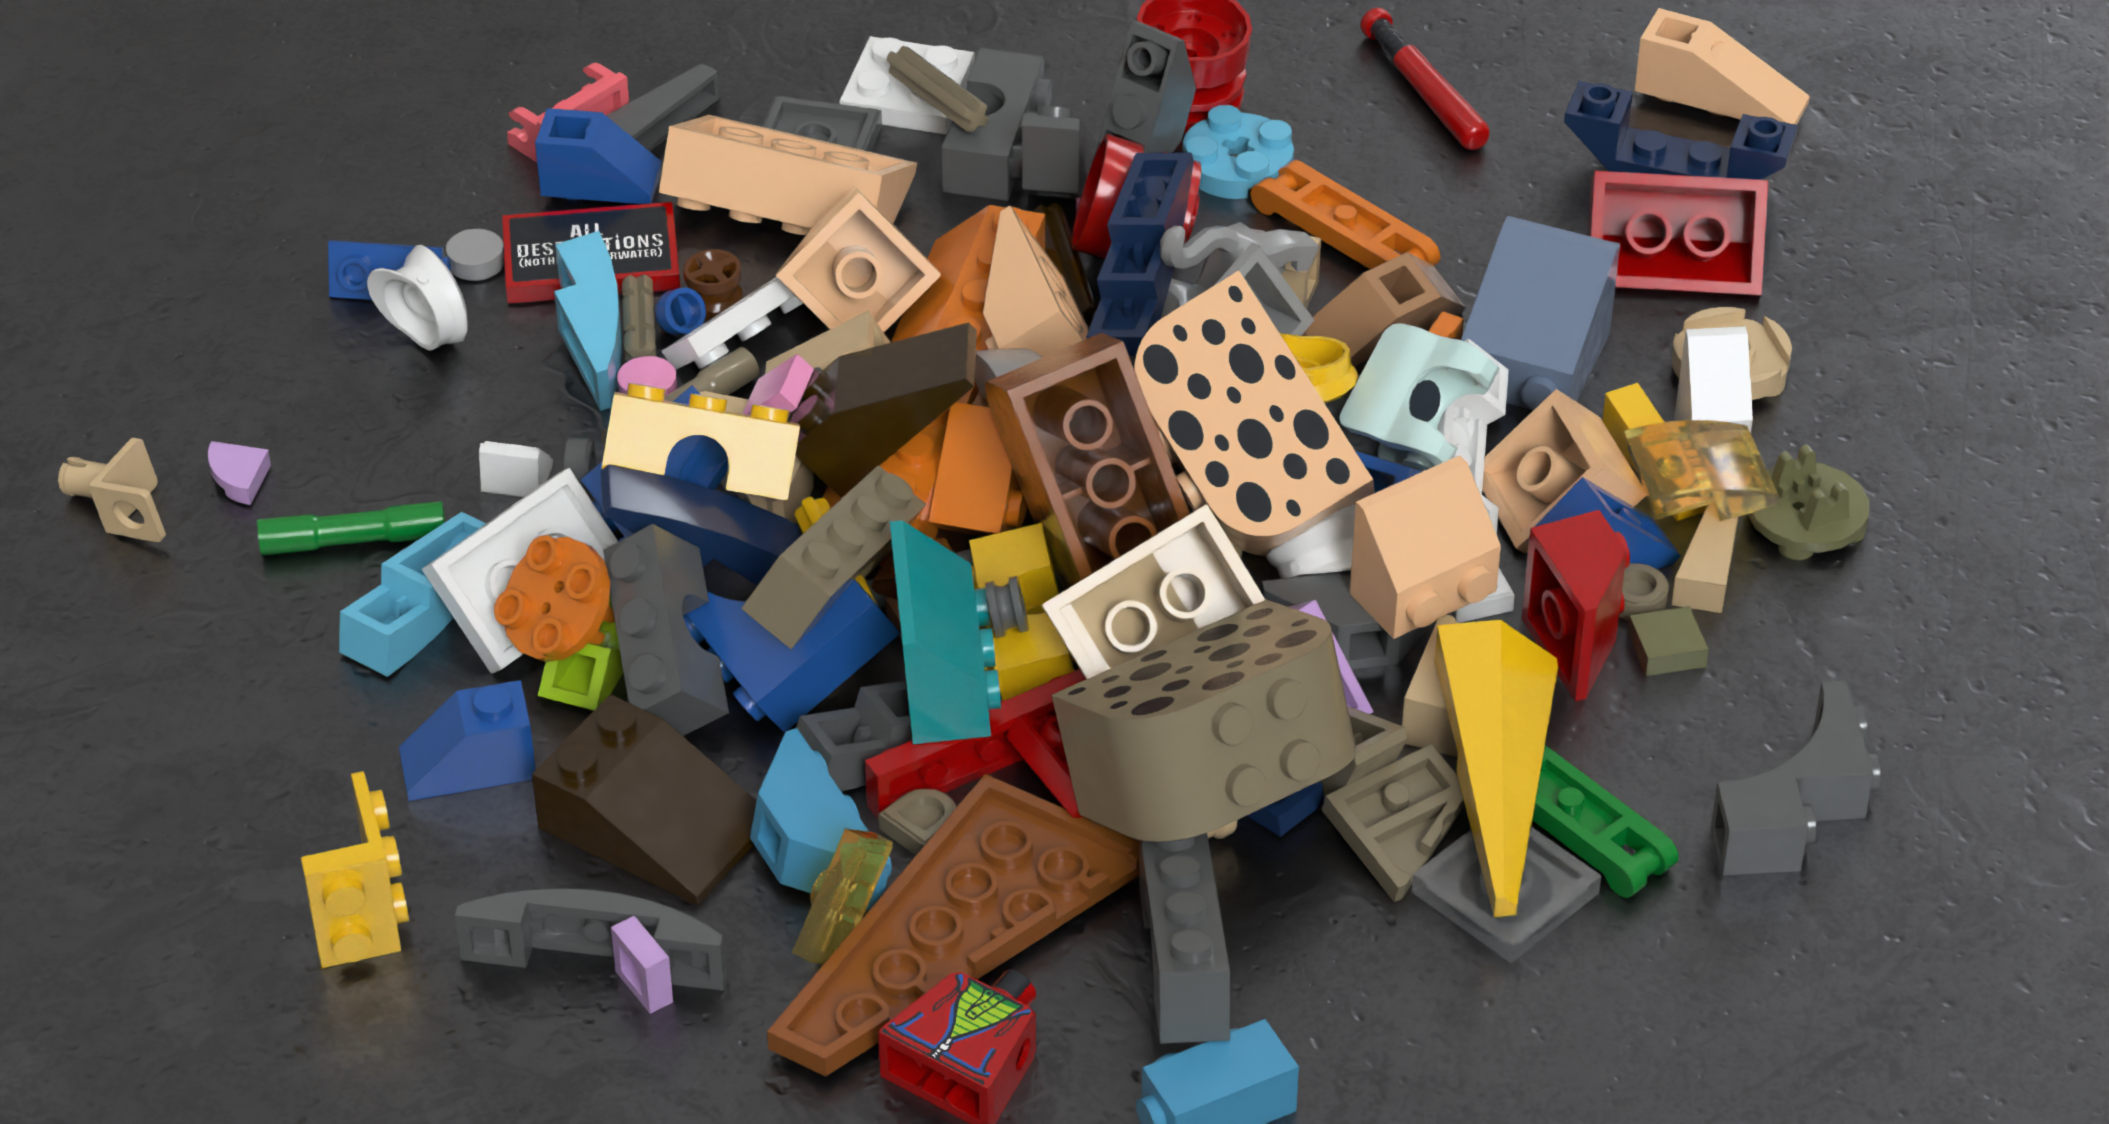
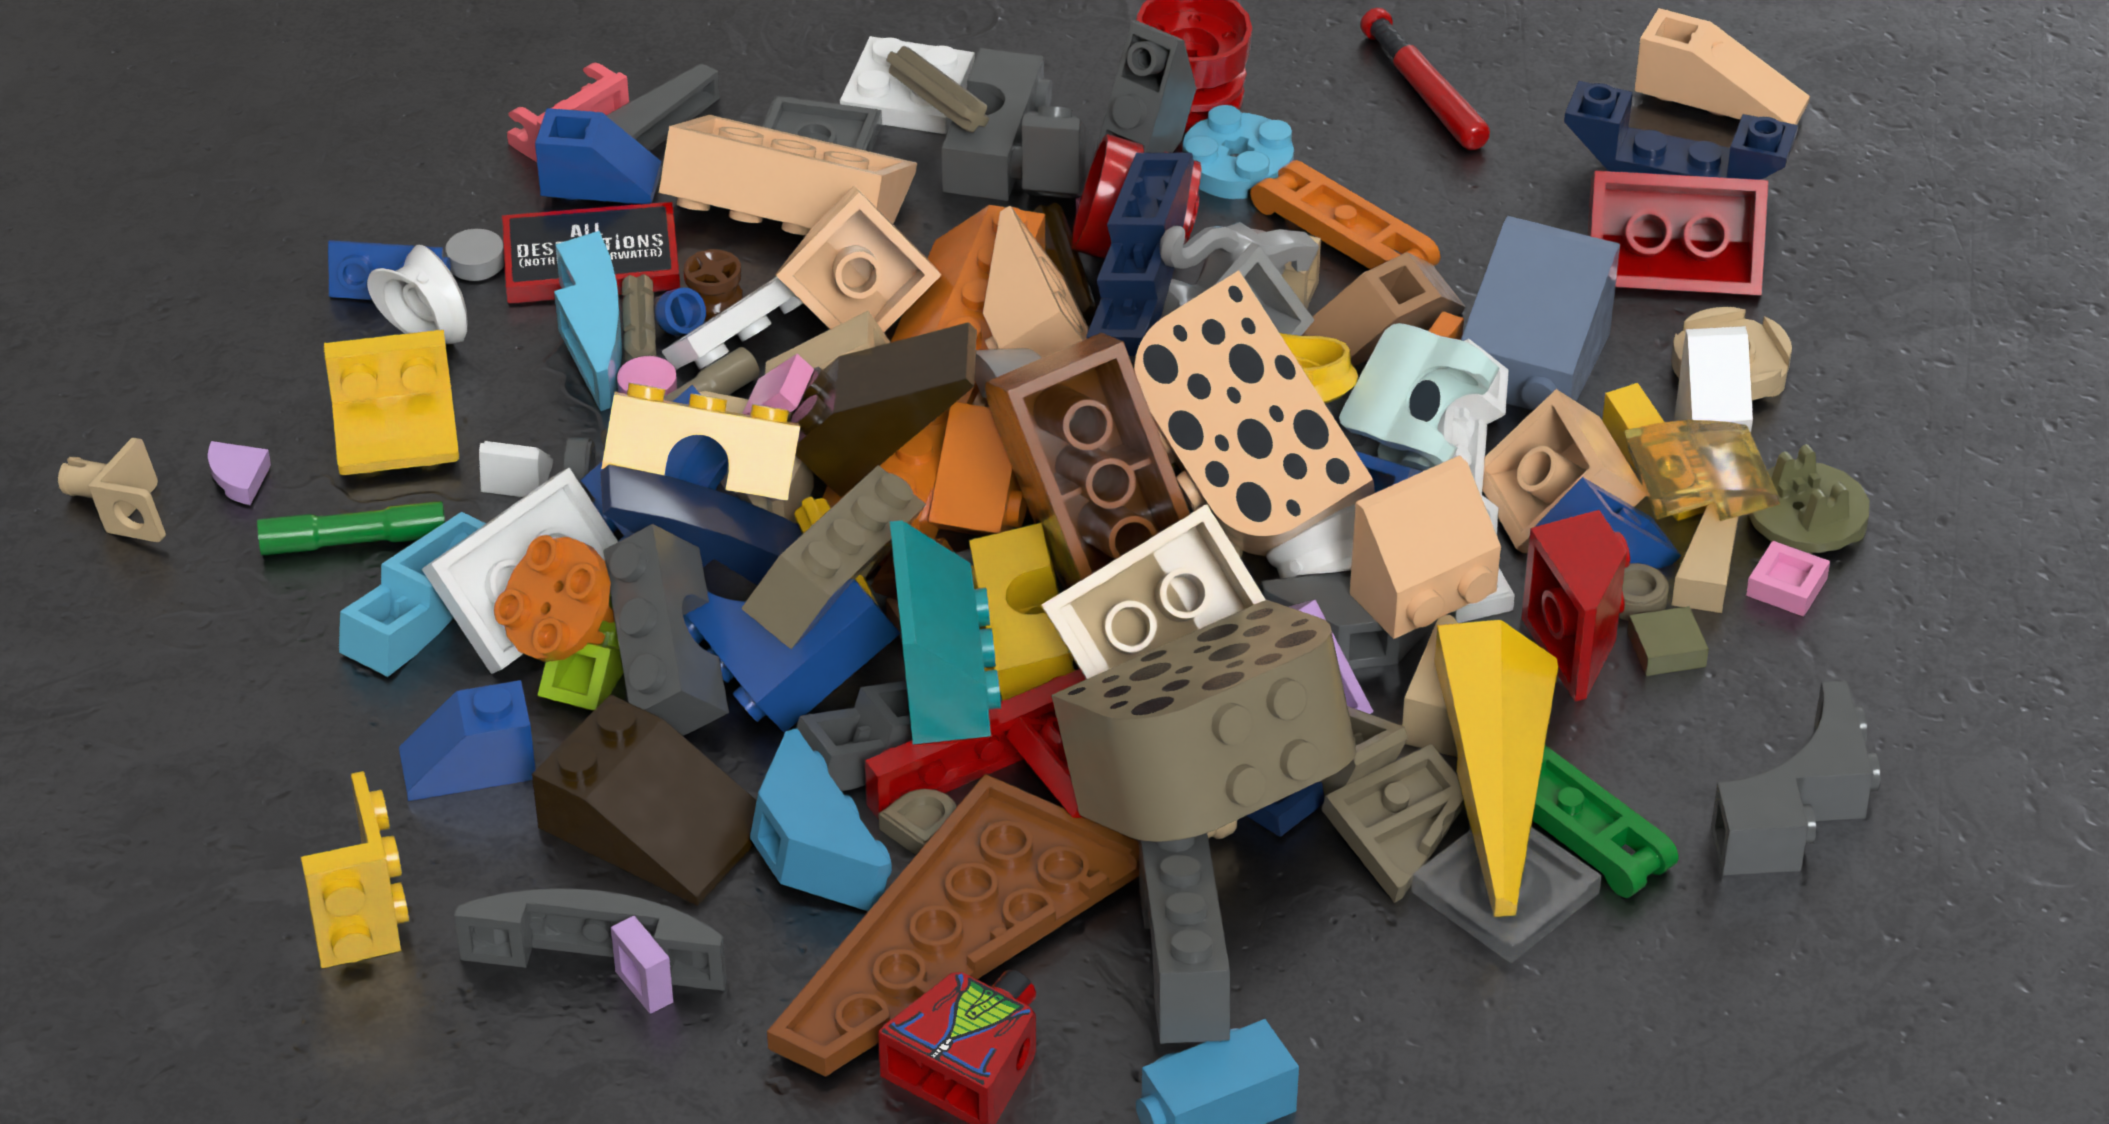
clear yellow plate [792,828,893,964] -> none
dark grey bush [985,576,1029,638] -> none
none -> yellow bracket [324,329,459,475]
none -> bright pink tile [1746,541,1830,617]

